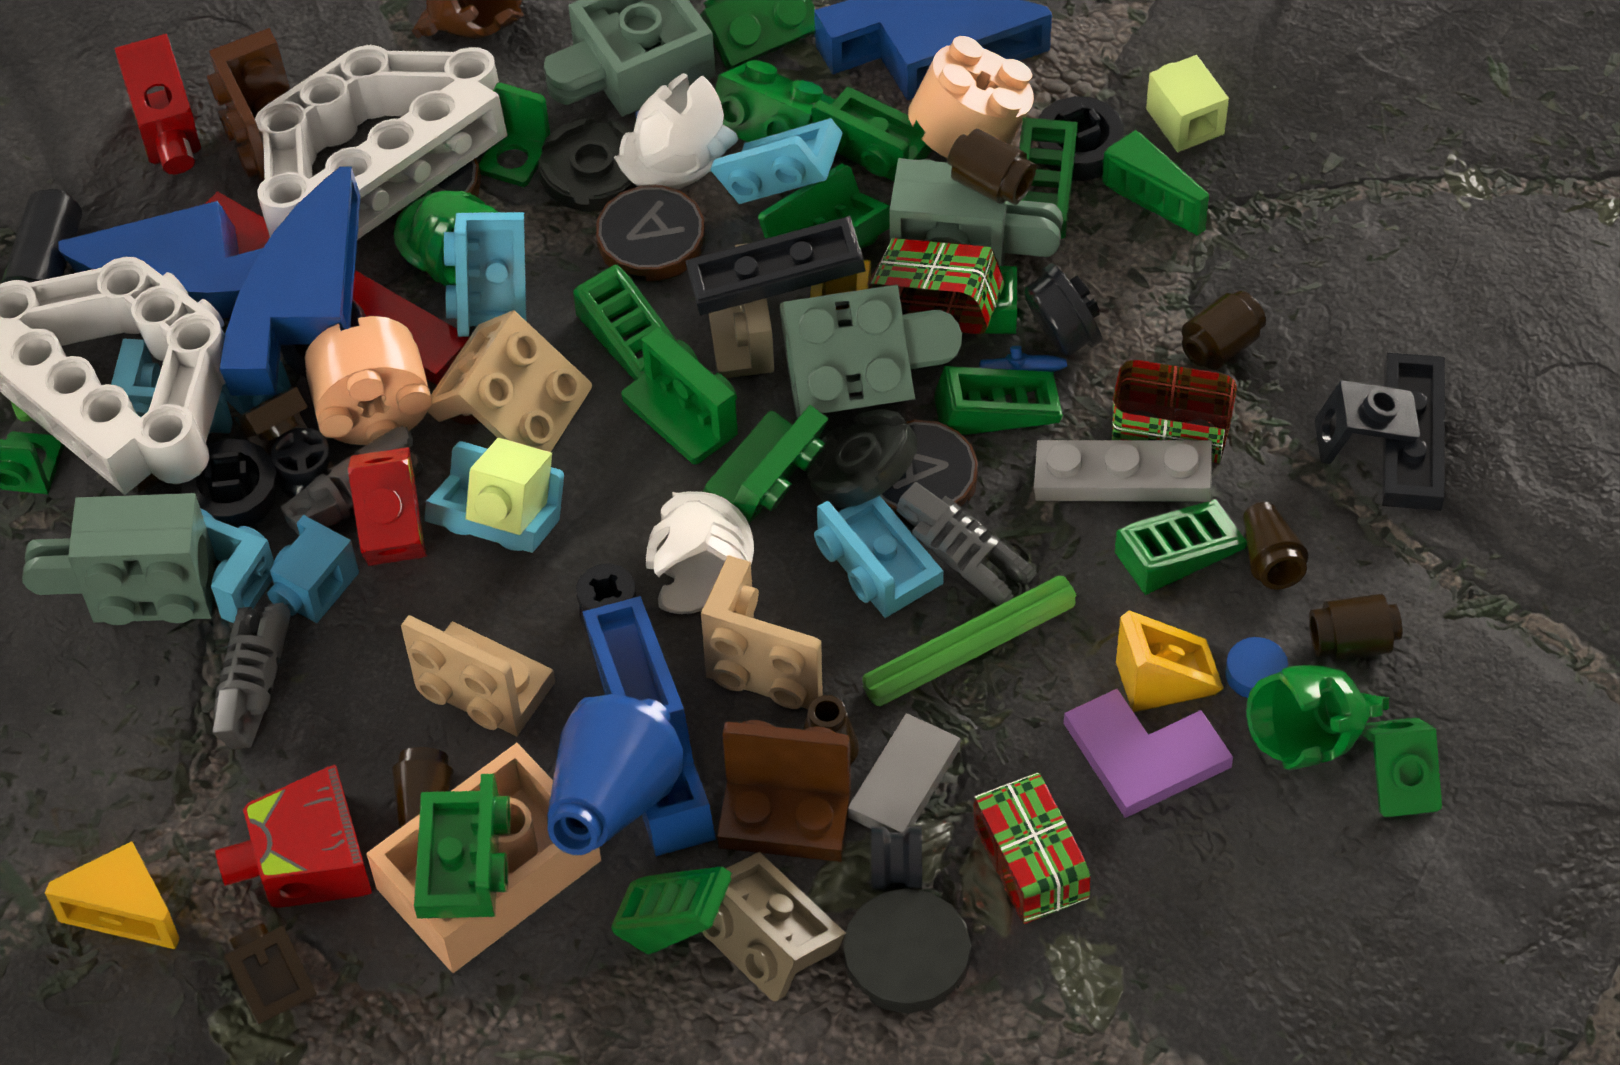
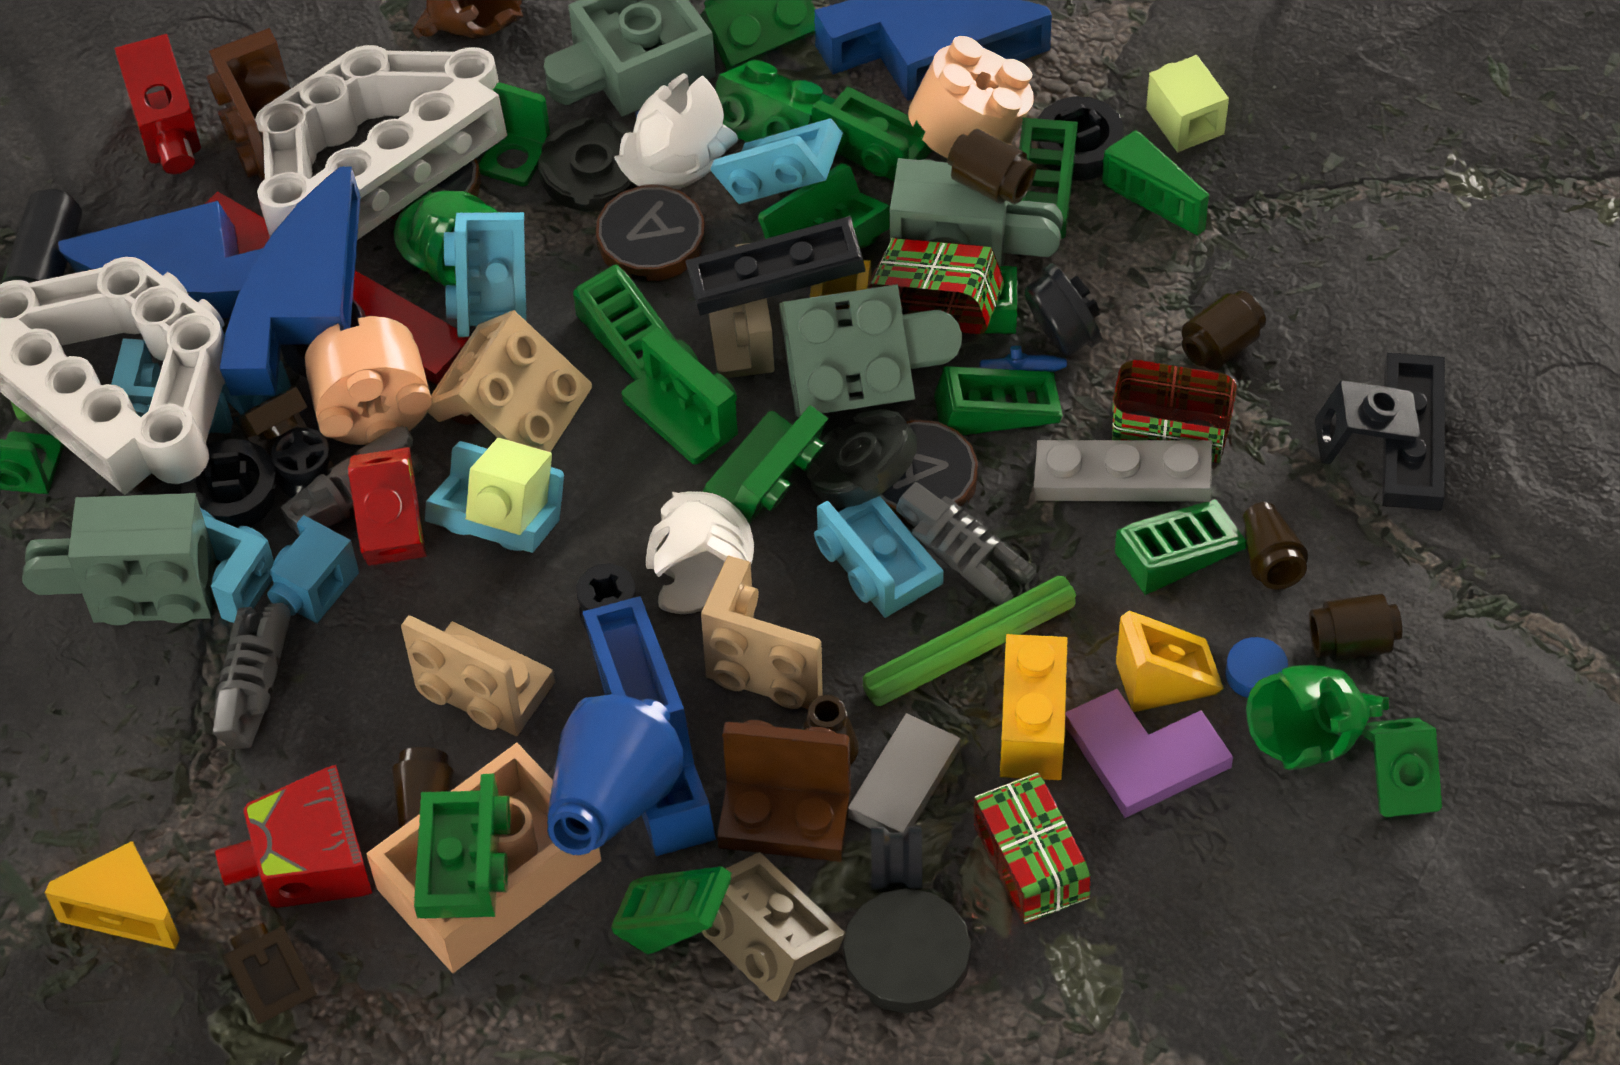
none -> yellow brick [1000,634,1067,780]

